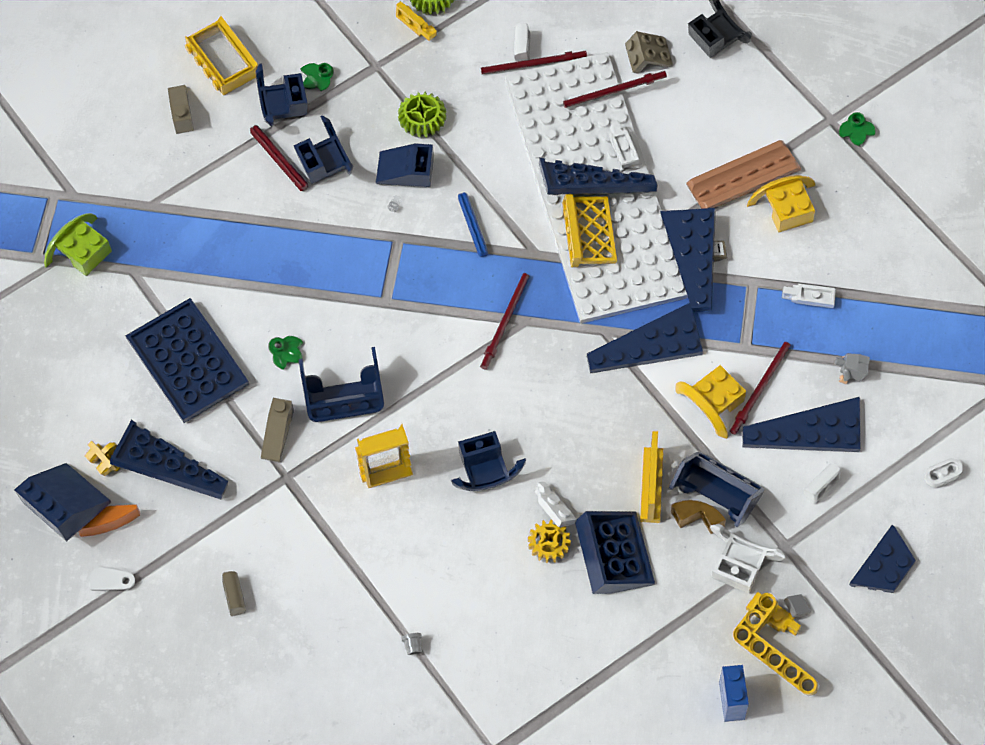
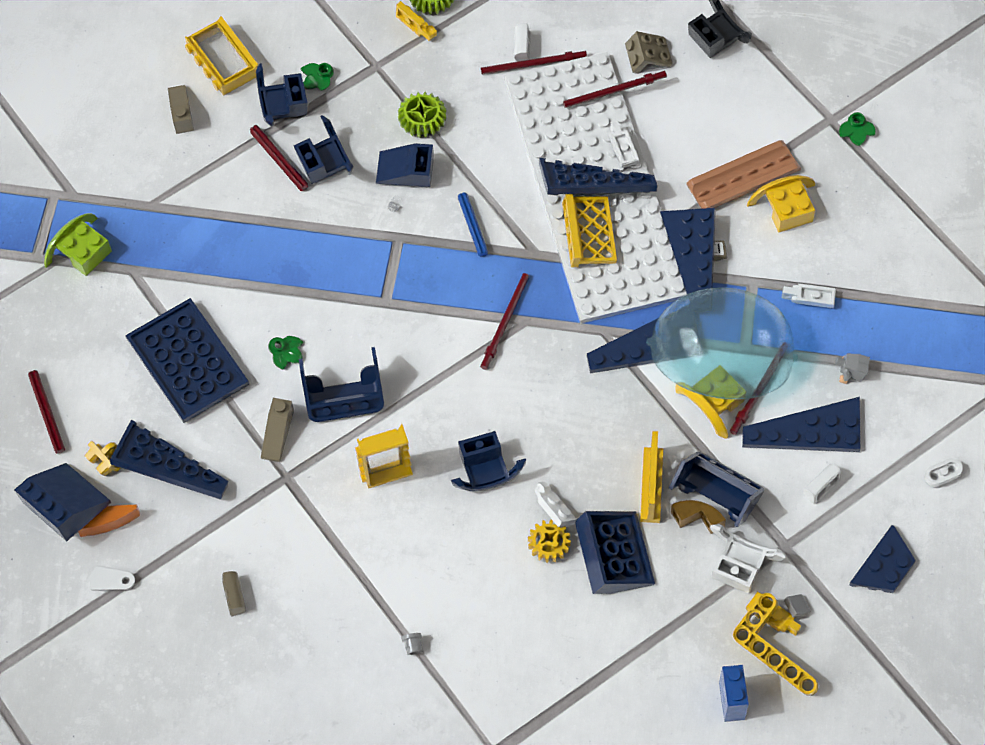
none -> dark red axle [28,370,65,454]
none -> clear light blue windscreen [647,288,798,399]

